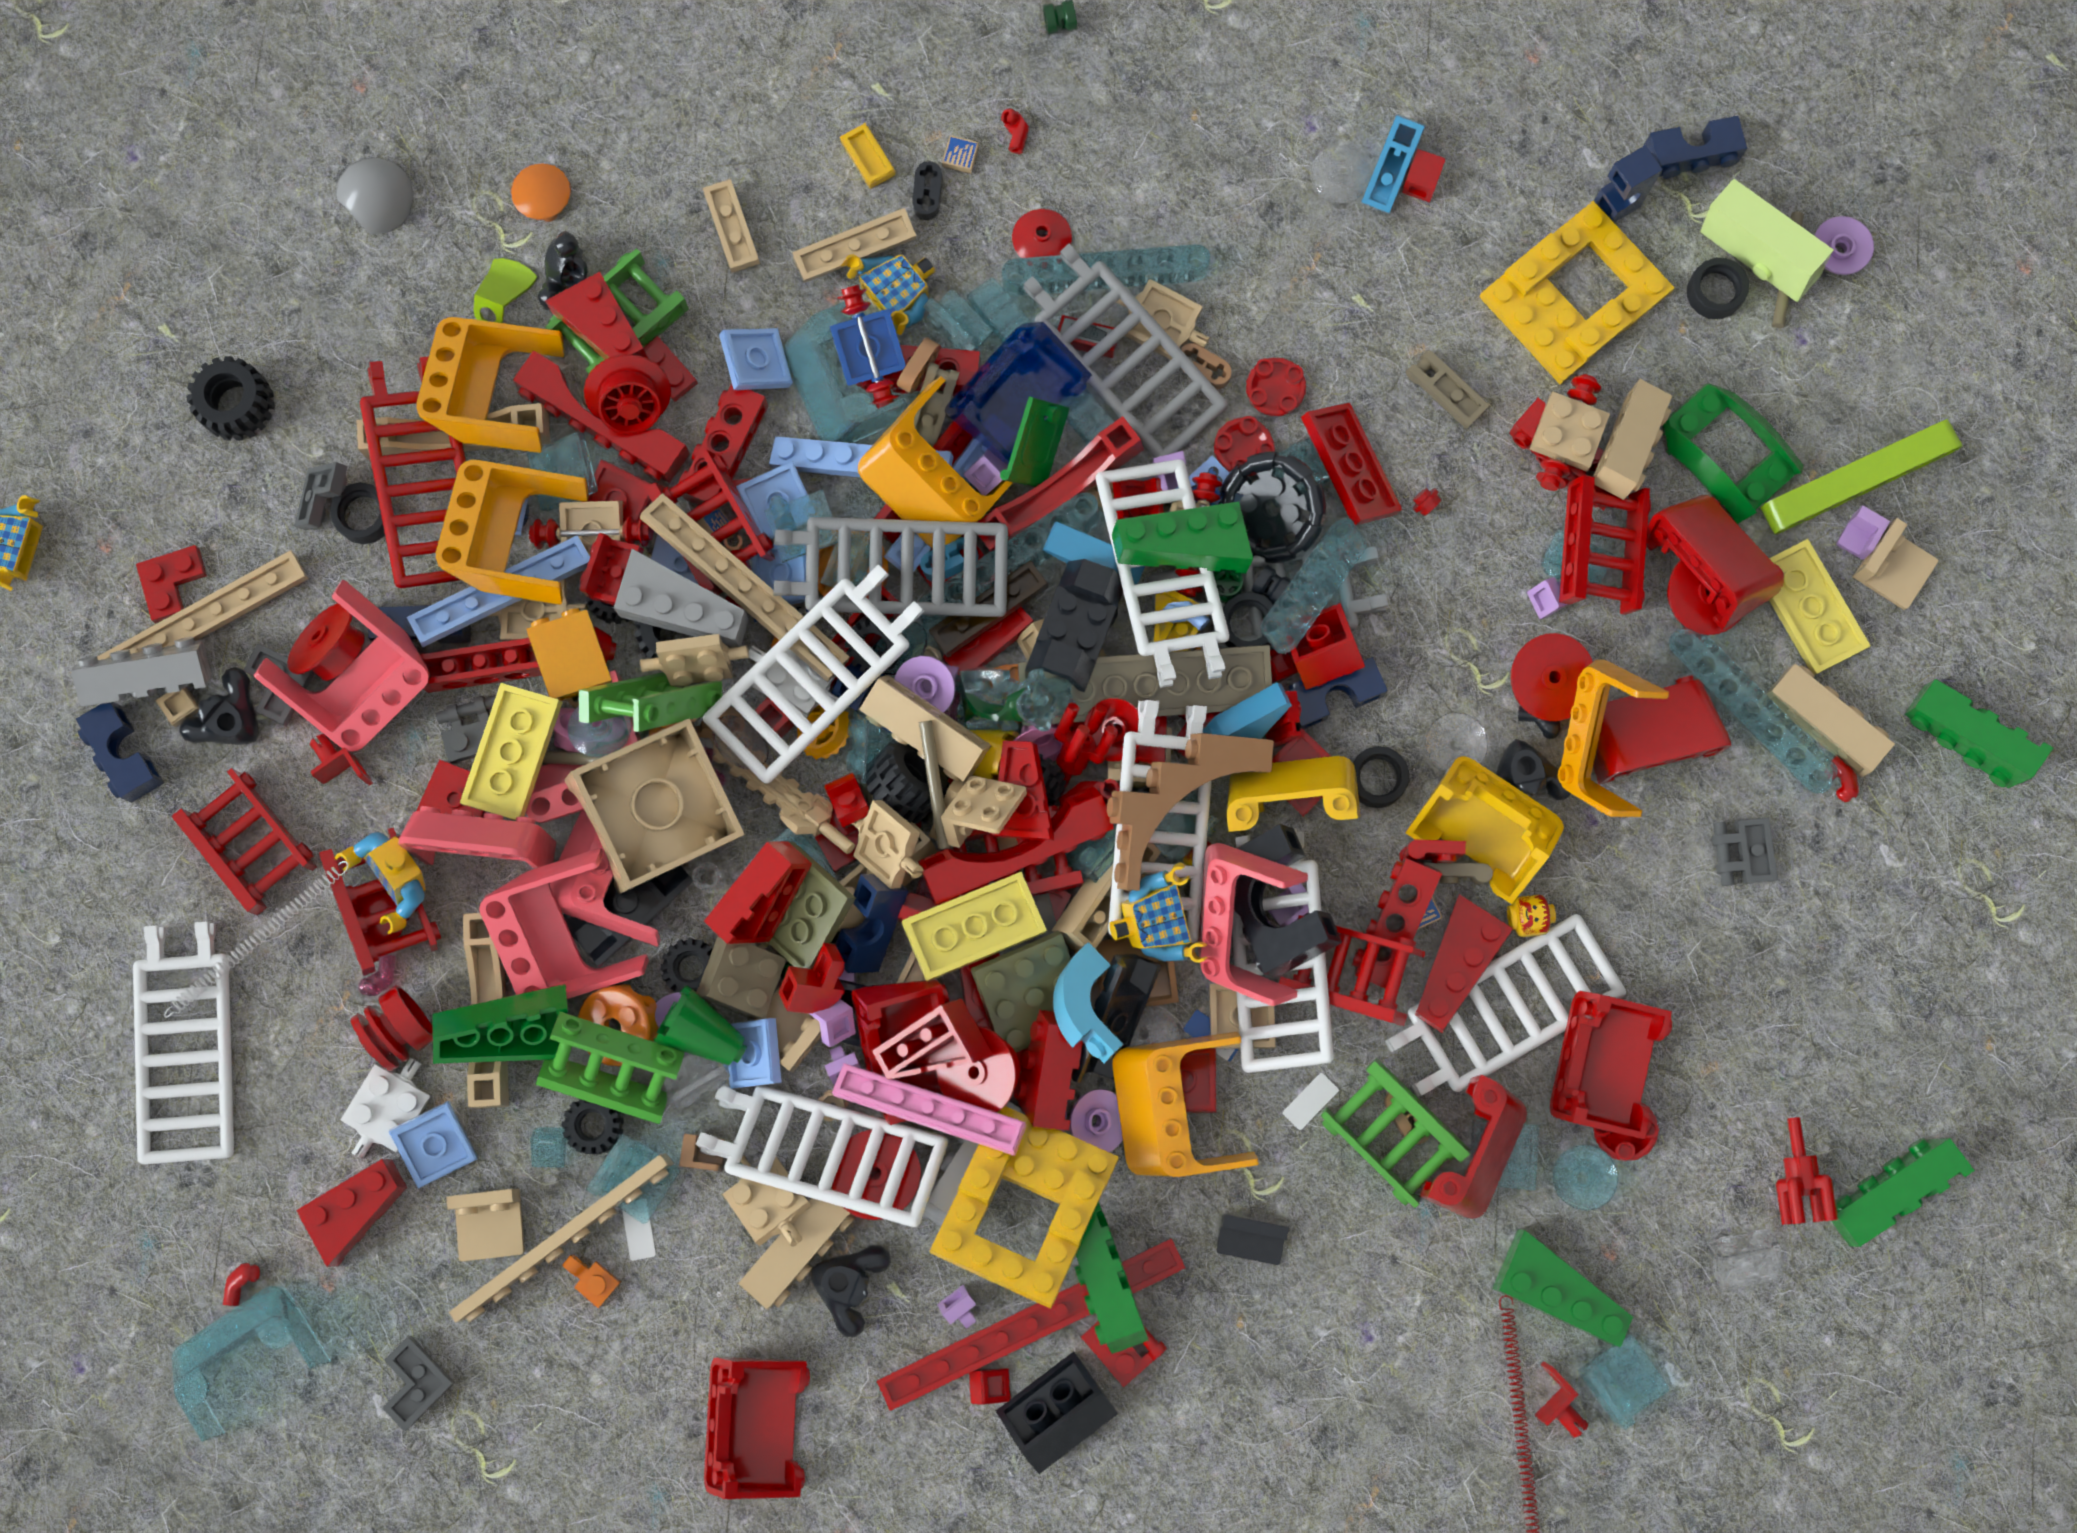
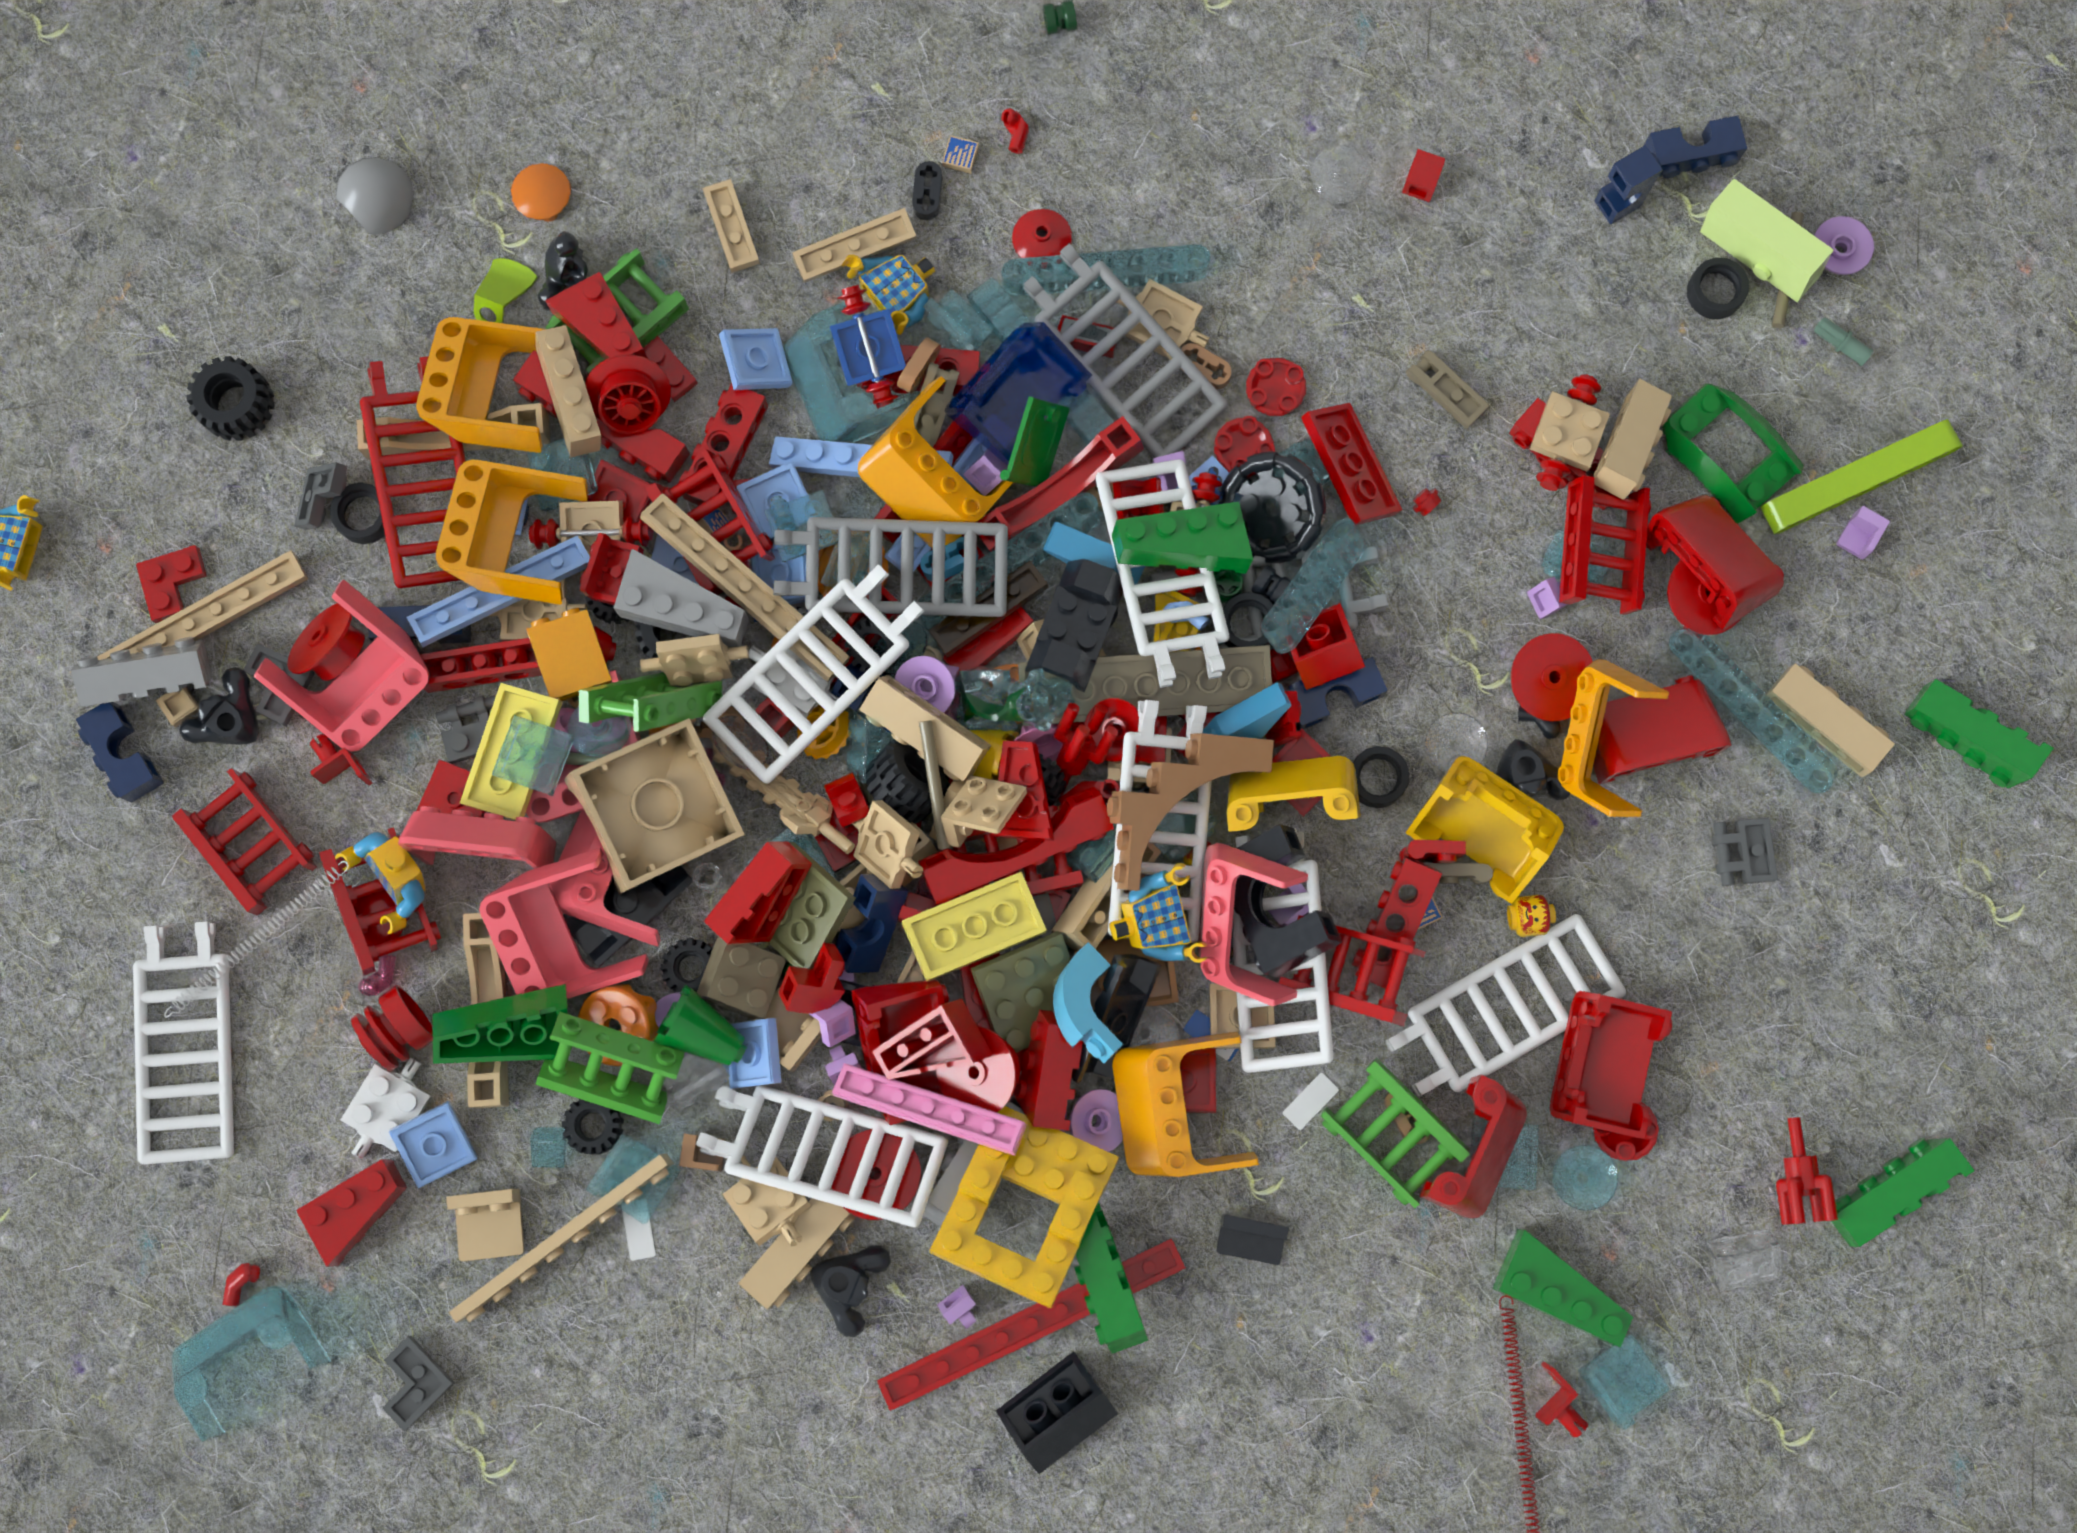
orange plate [562,1254,621,1308] -> none
red windscreen [704,1357,810,1499] -> none
yellow tile [840,123,896,189] -> none
red slope [969,1368,1011,1405] -> none
red plate [1081,1321,1167,1388] -> none
dark azure slope [1362,114,1426,213] -> none
red wing [1415,894,1513,1033] -> none
yellow piece [1479,201,1675,385] -> none
light yellow plate [1769,539,1871,676] -> none
red arm [1826,755,1860,803] -> none
tan bracket [1853,518,1938,610] -> none
none -> clear light blue plate [491,715,575,796]
none -> tan brick [535,325,601,458]
none -> sand green axle [1814,317,1874,366]

